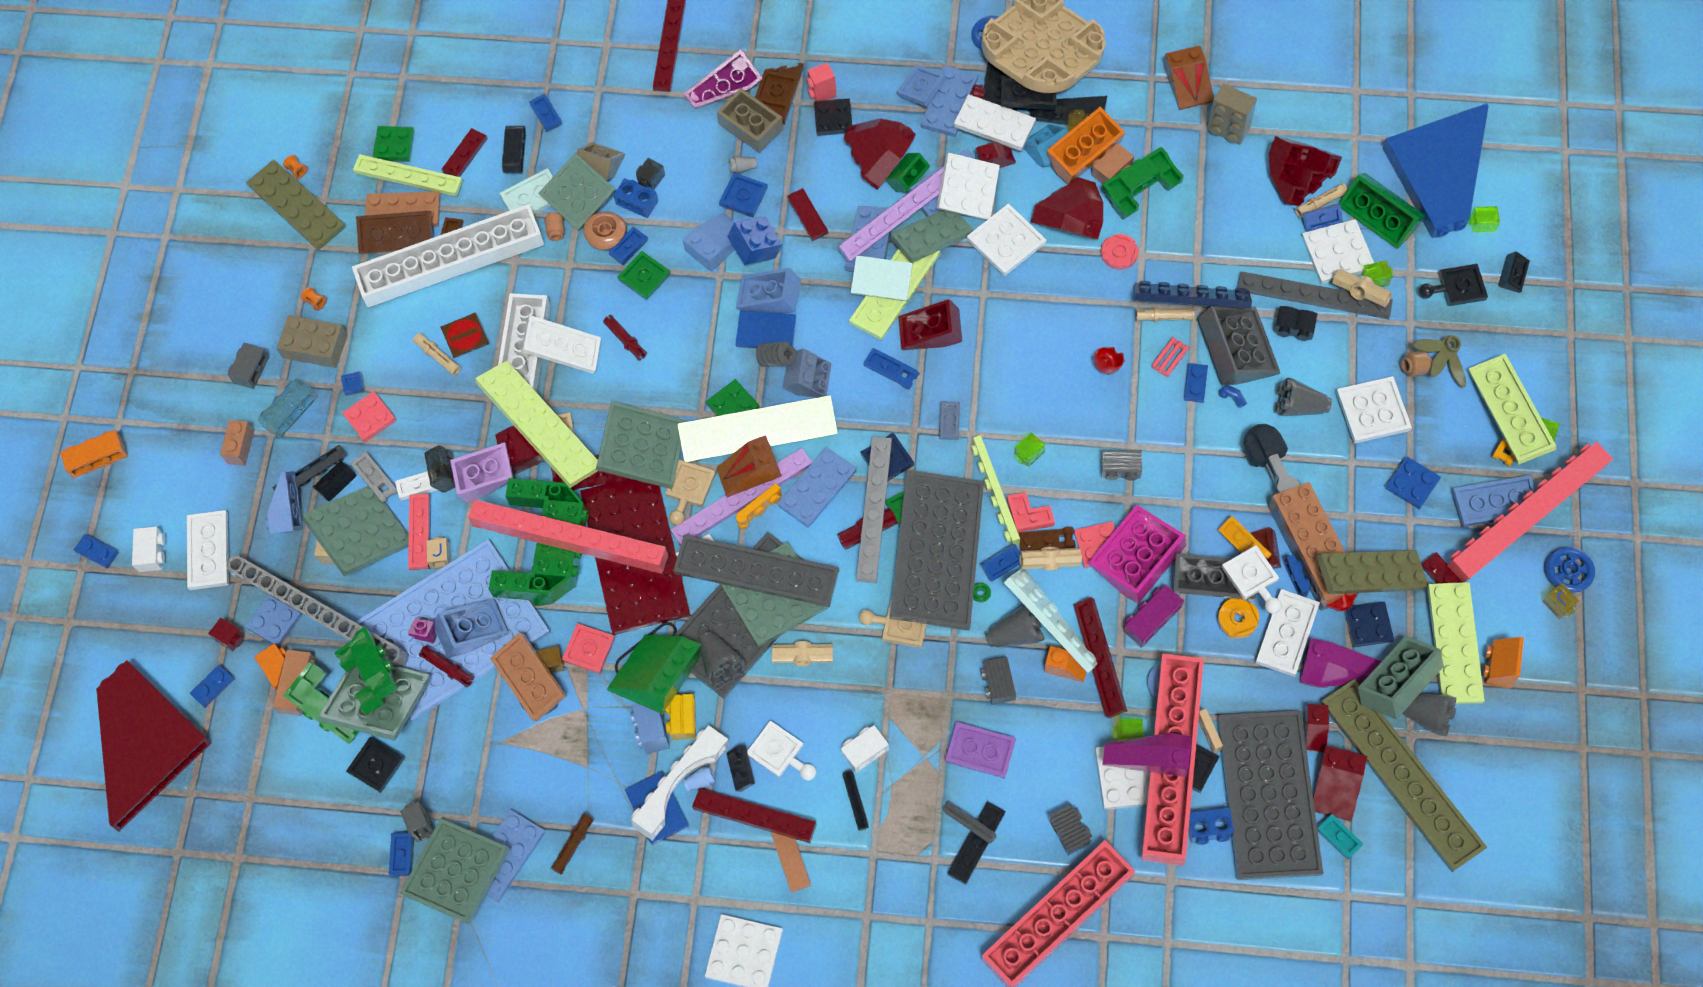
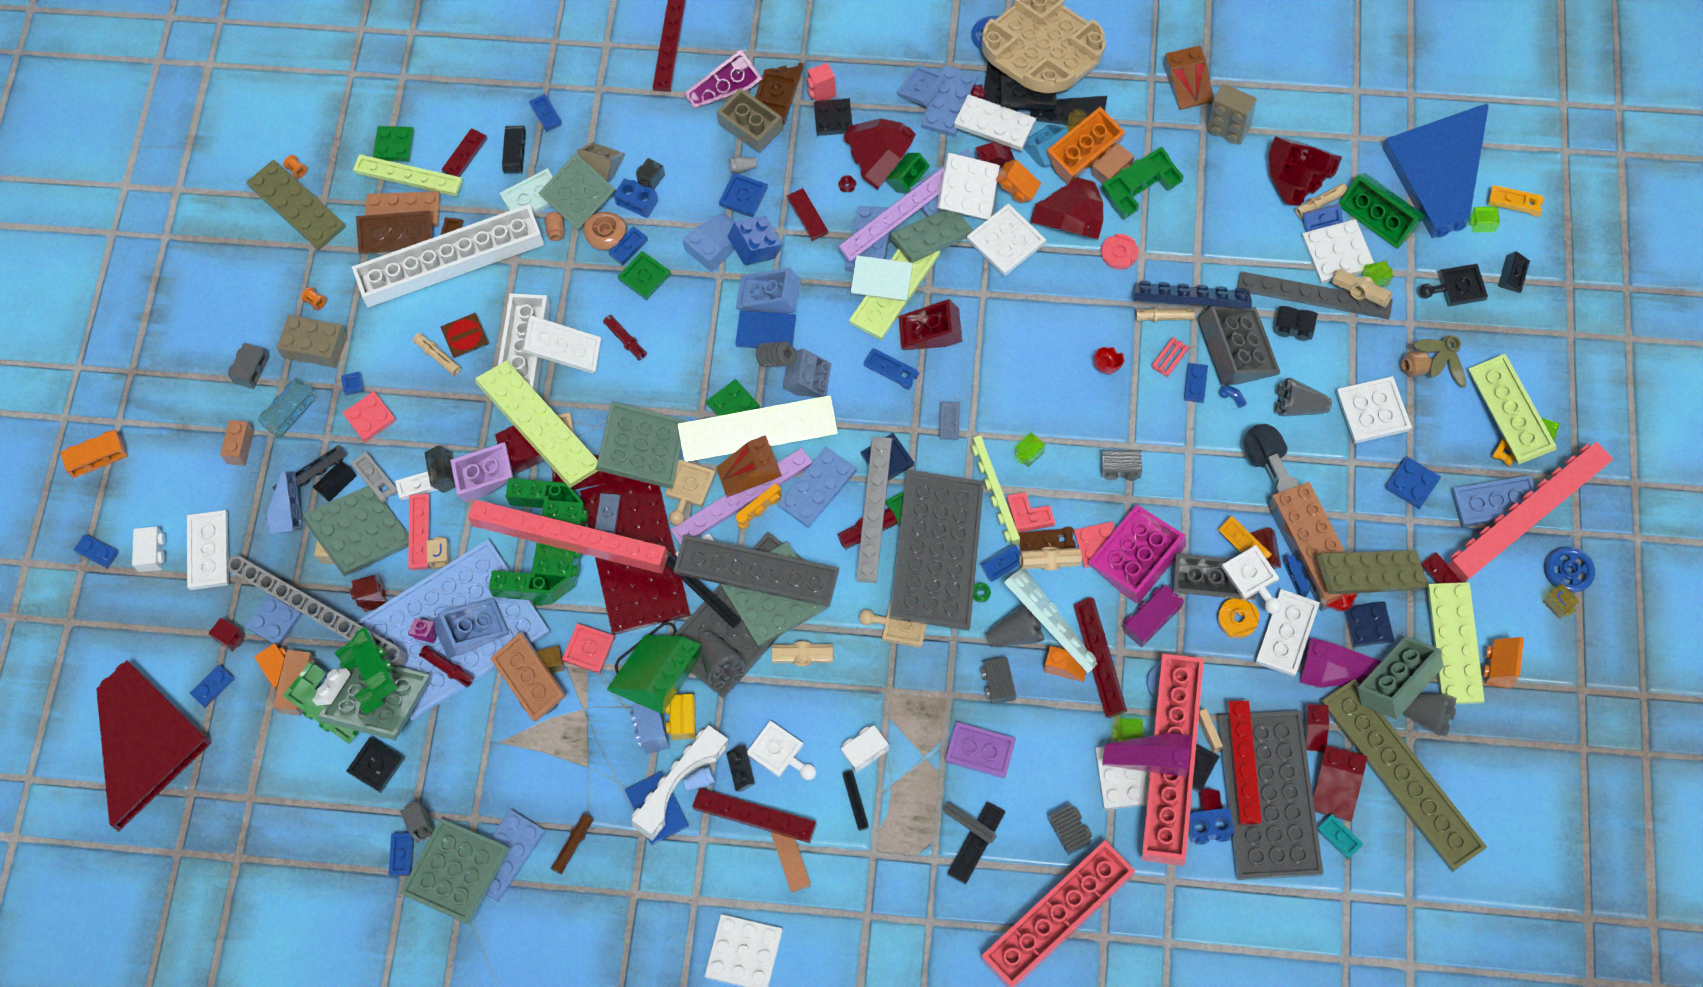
none -> white plate [312,668,351,706]
none -> clear red brick [350,575,387,612]
none -> sand blue plate [595,493,621,534]
none -> black axle [657,543,740,628]
none -> dark red plate [838,175,856,193]
none -> orange brick [996,160,1041,203]
none -> dark red plate [1200,789,1222,811]
none -> red plate [1227,700,1262,825]
none -> light orange plate [1488,185,1544,217]

